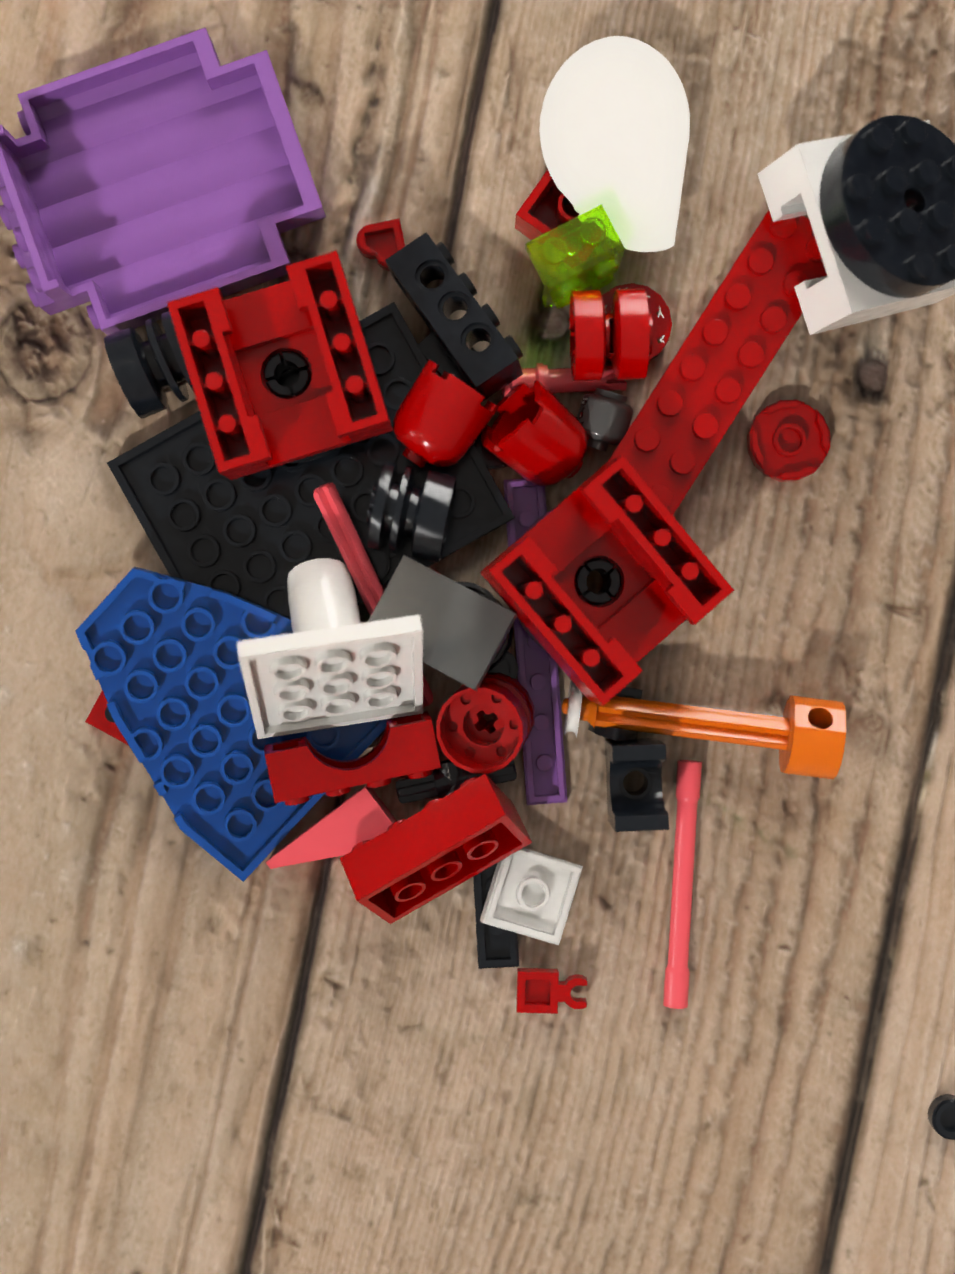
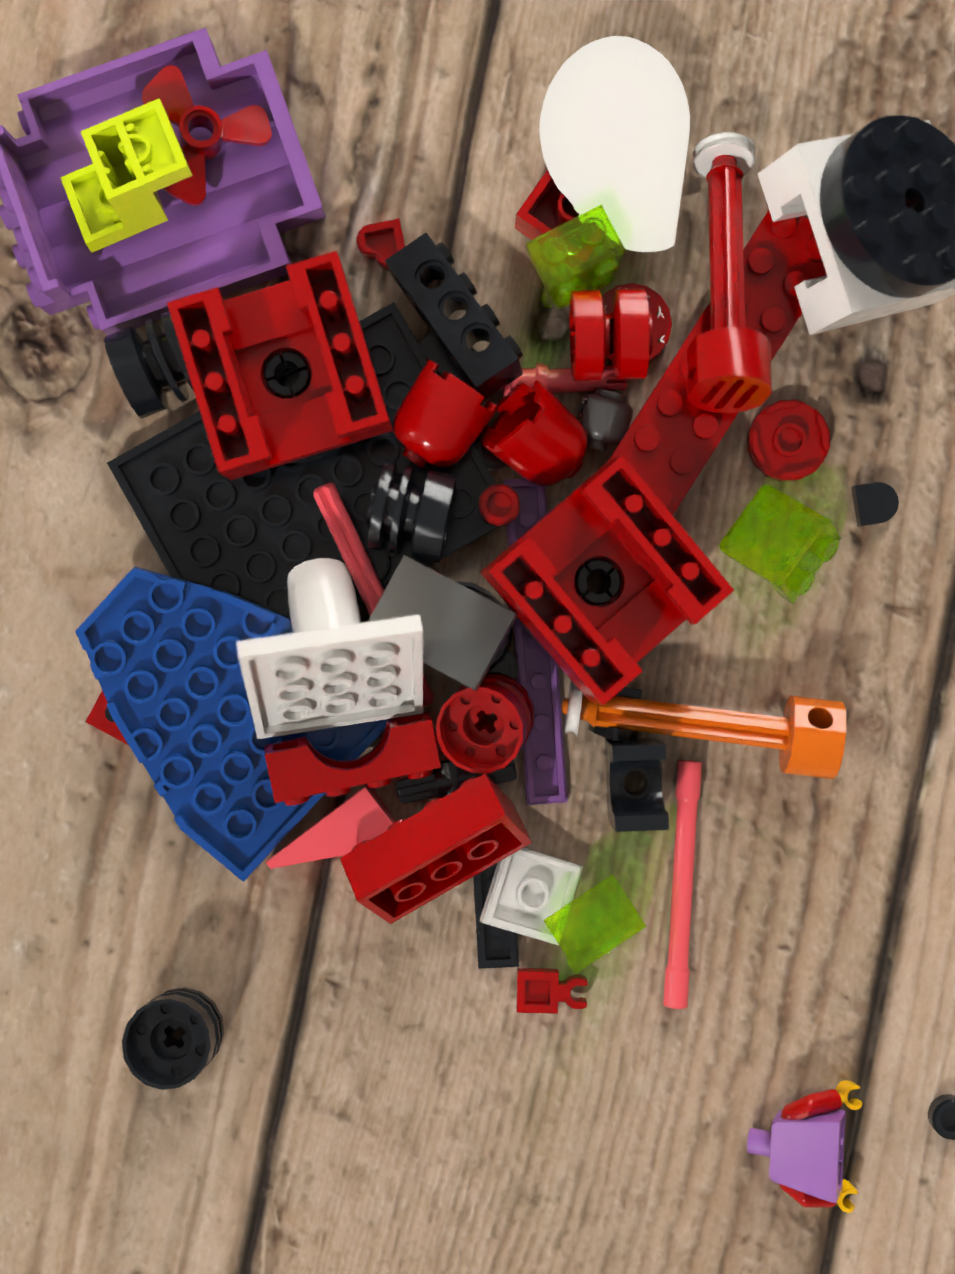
none -> neon yellow bracket [60,98,193,253]
none -> black wheel [122,987,224,1090]
none -> red piece [142,65,272,206]
none -> red tile [479,484,520,527]
none -> clear neon green bracket [543,874,647,974]
none -> red piece [687,132,772,413]
none -> clear neon green bracket [719,485,841,604]
none -> medium lavender torso [747,1080,863,1213]
none -> black tile [851,482,899,527]

